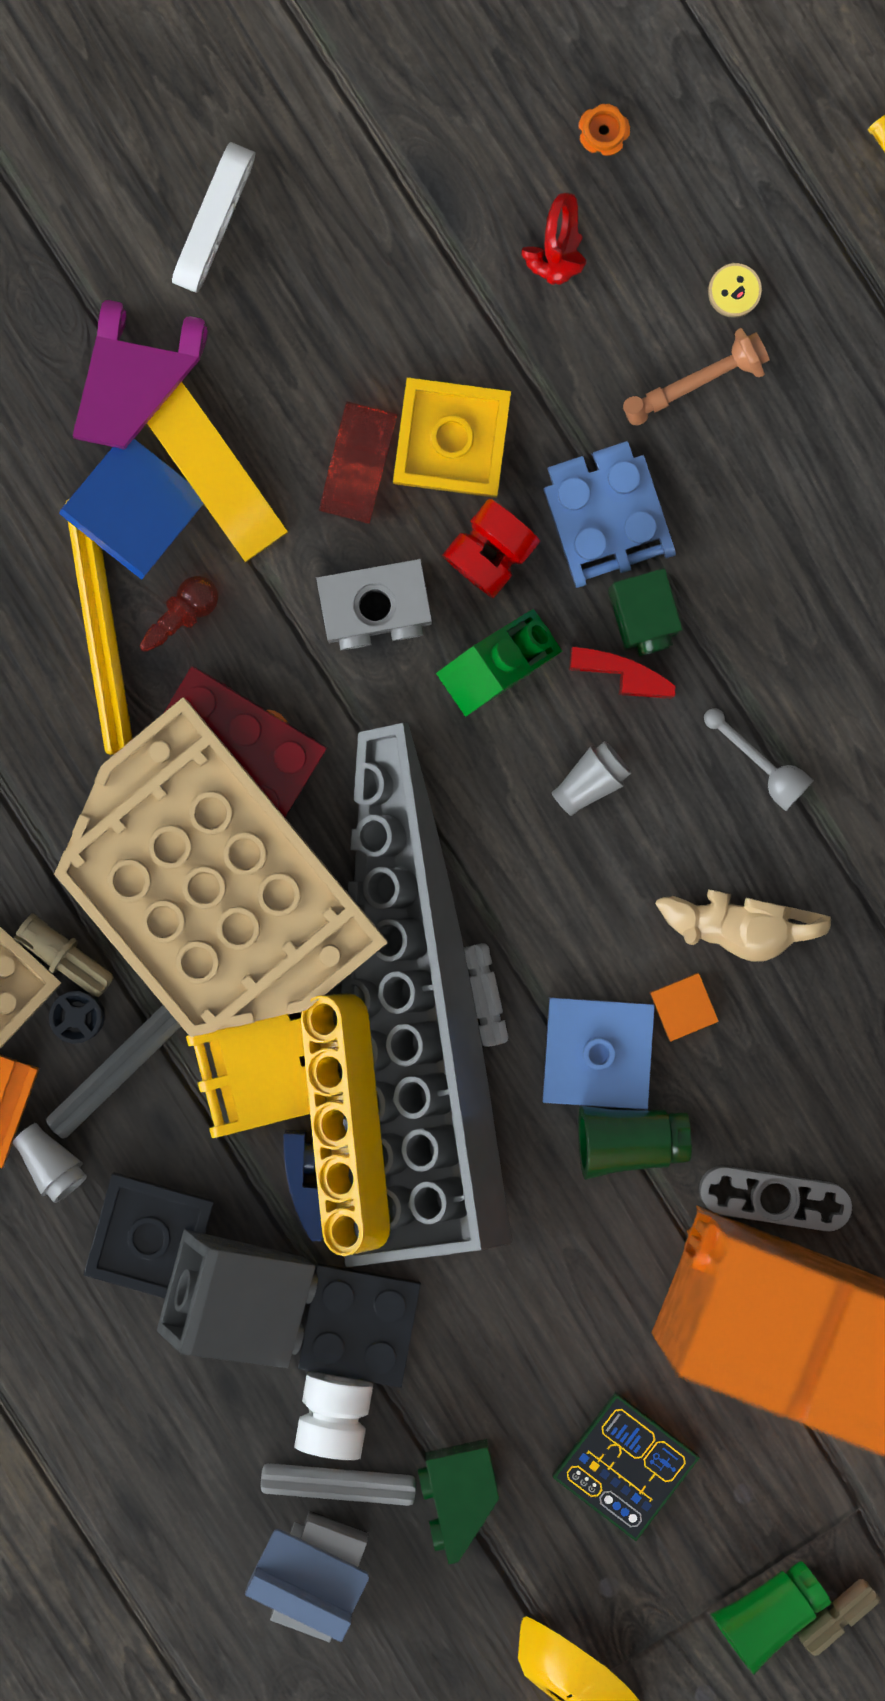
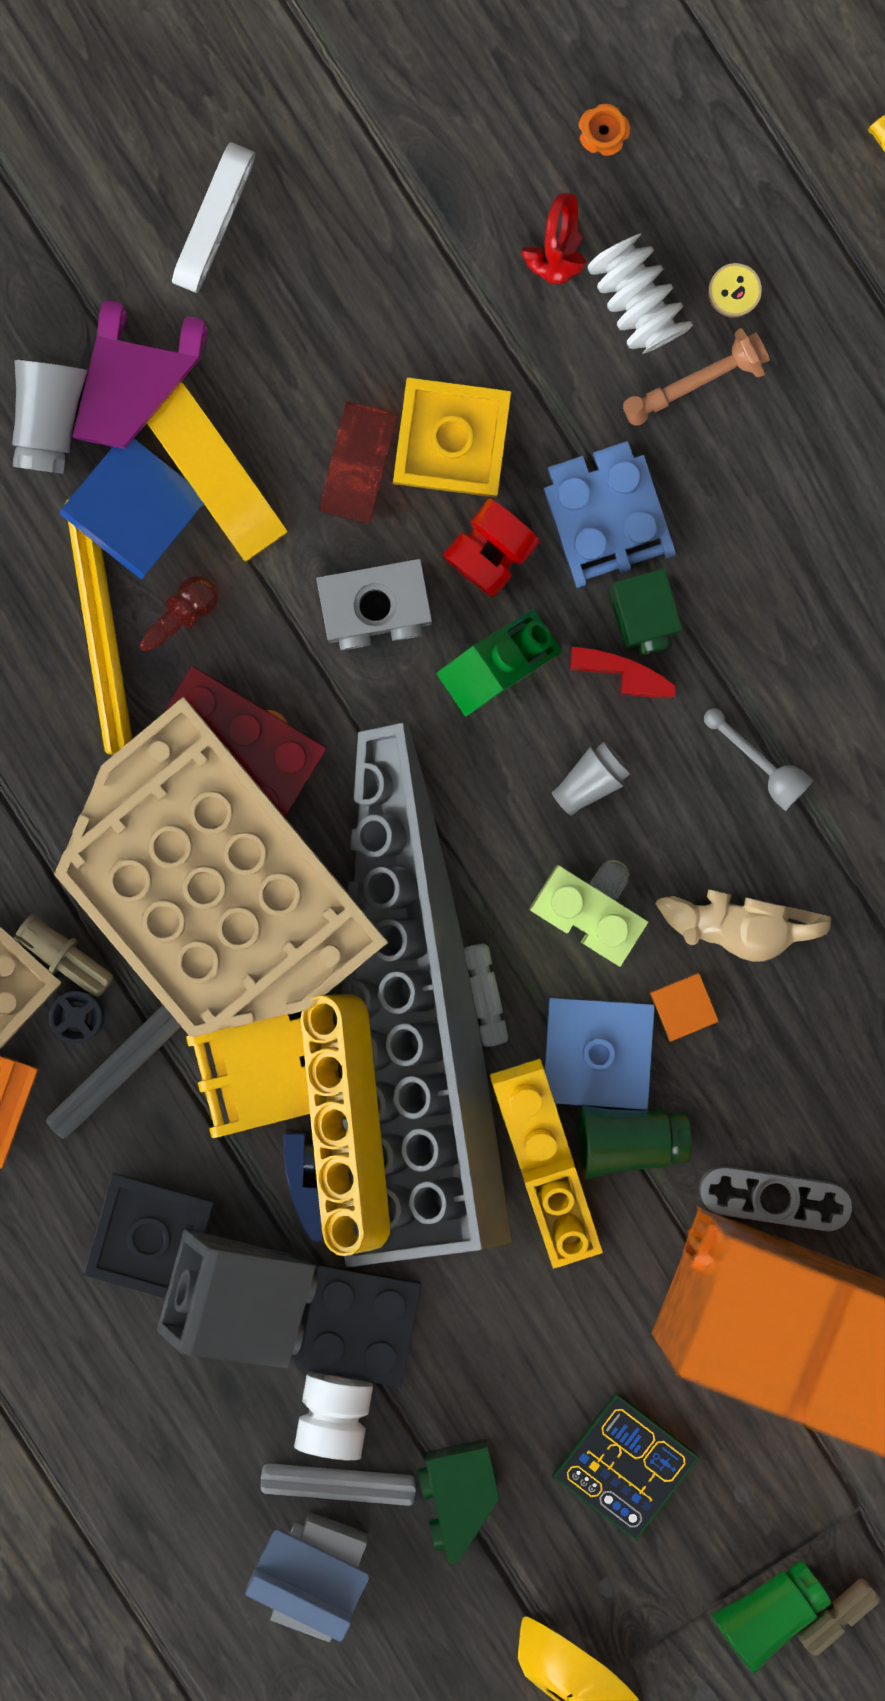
light grey cone [12,1123,87,1203] -> none
none -> light grey plant [12,360,88,474]
none -> yellow slope [490,1059,603,1269]
none -> yellowish green piece [529,860,648,967]
none -> white piece [588,234,693,354]

